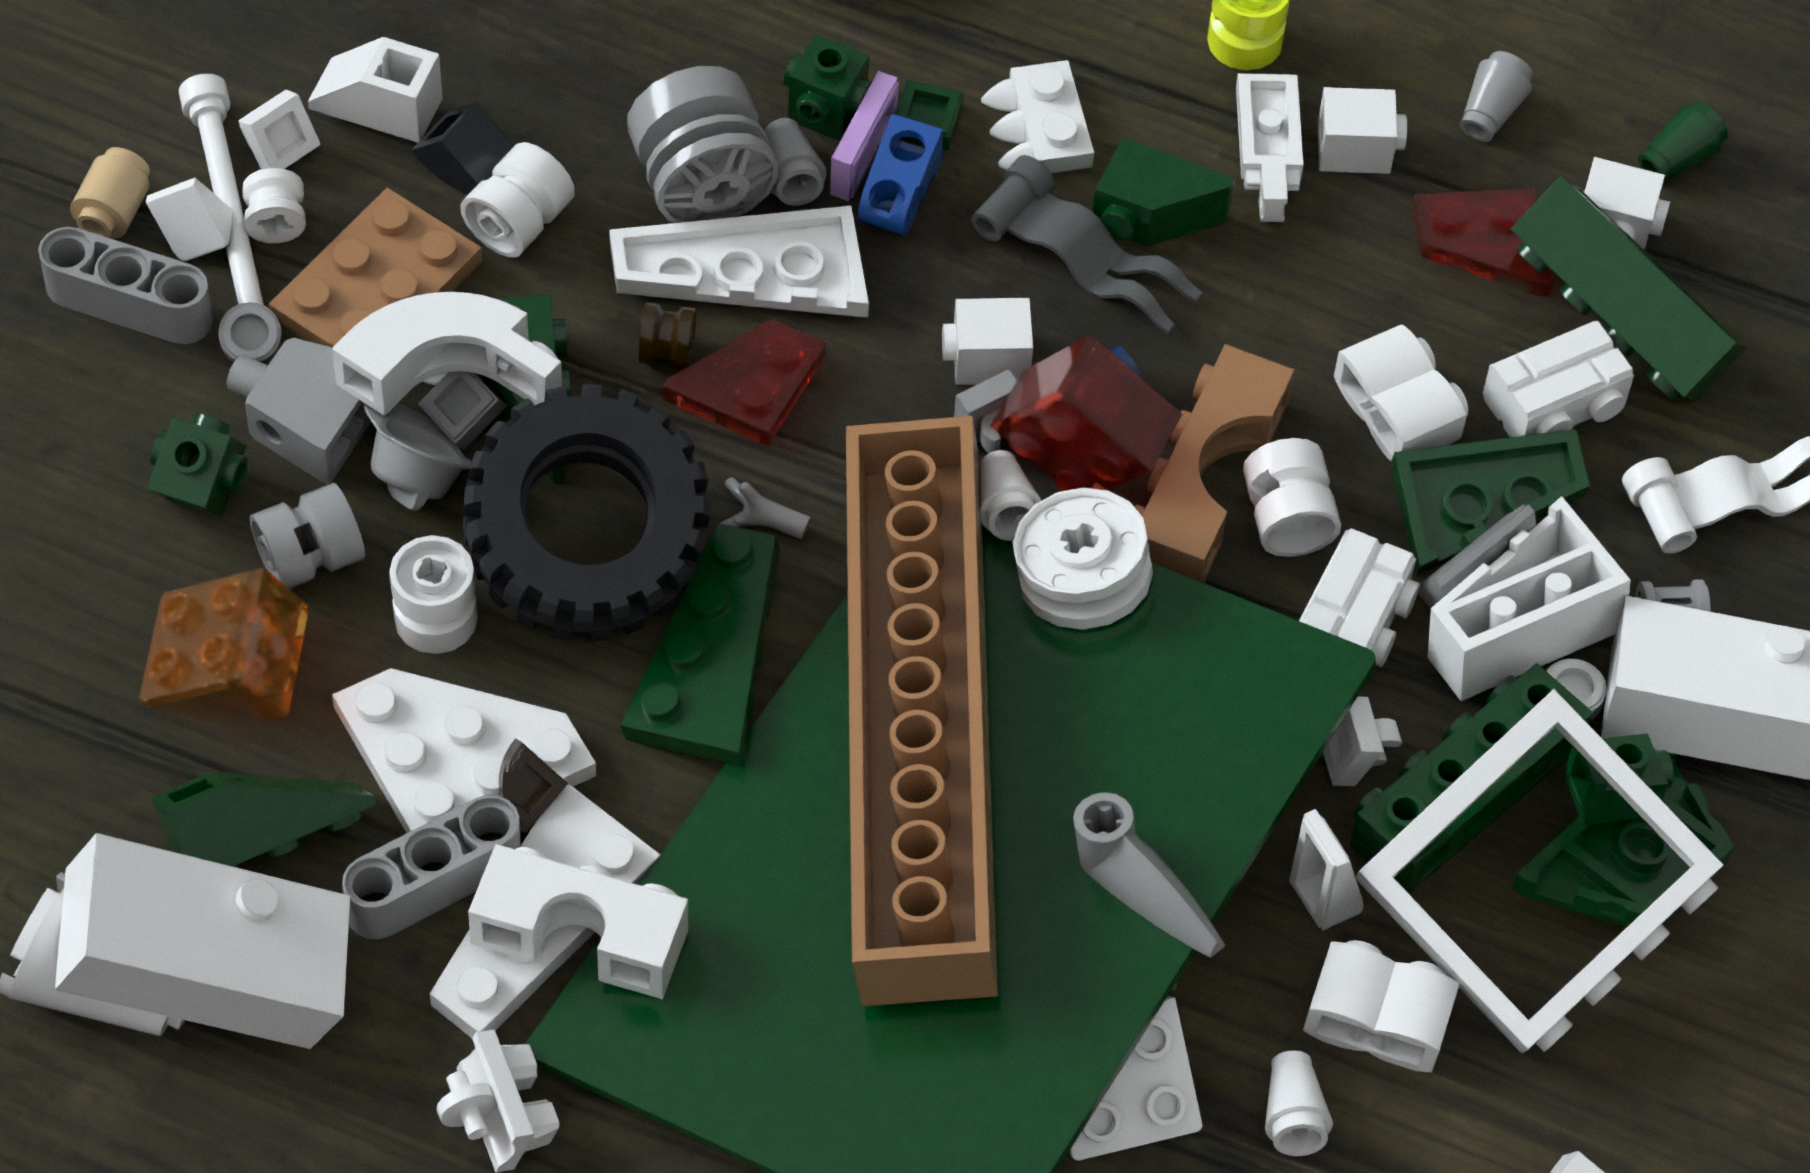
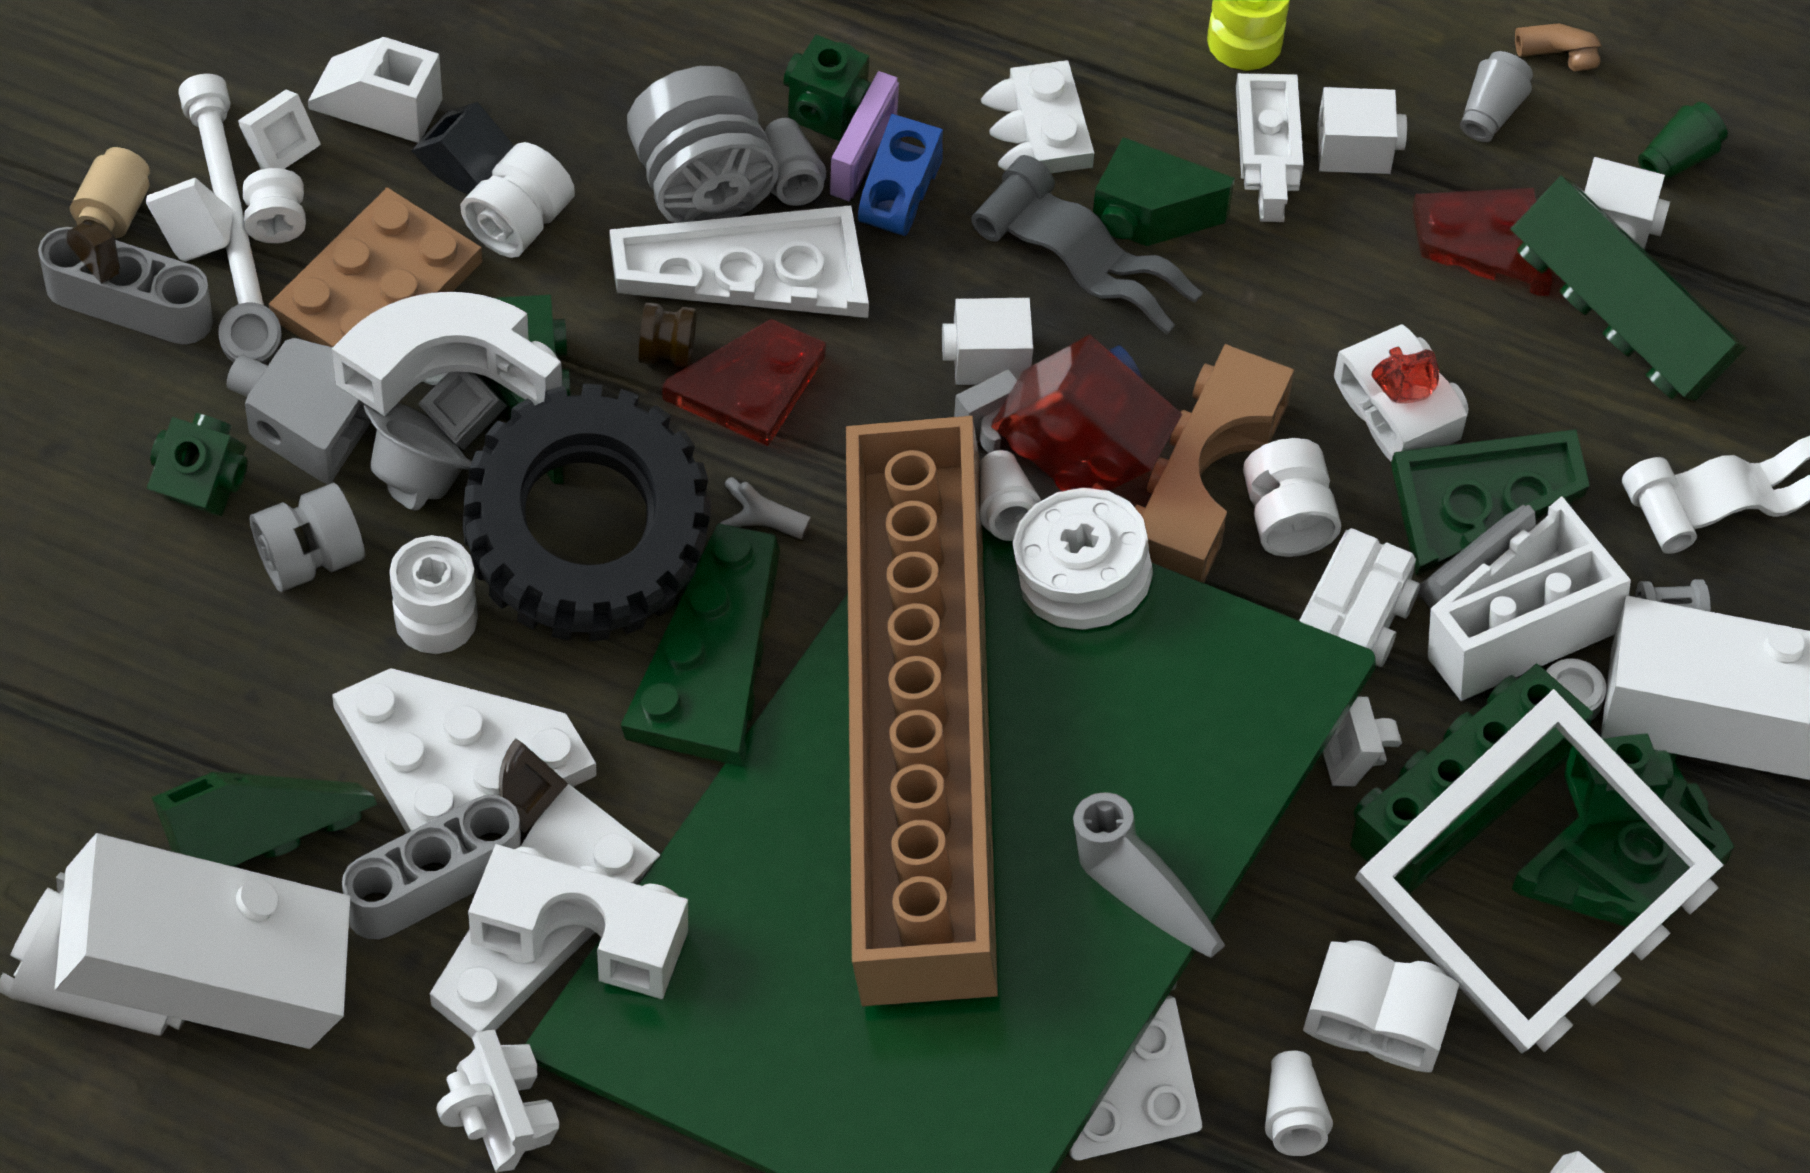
clear orange bracket [139,567,310,721] -> none
dark green tile [895,80,964,151] -> none
white slope [1289,809,1364,931] -> none
white brick [1483,321,1634,438] -> none
none -> dark brown tile [67,221,120,284]
none -> clear red piece [1371,346,1439,404]
none -> medium nougat arm [1515,23,1602,71]

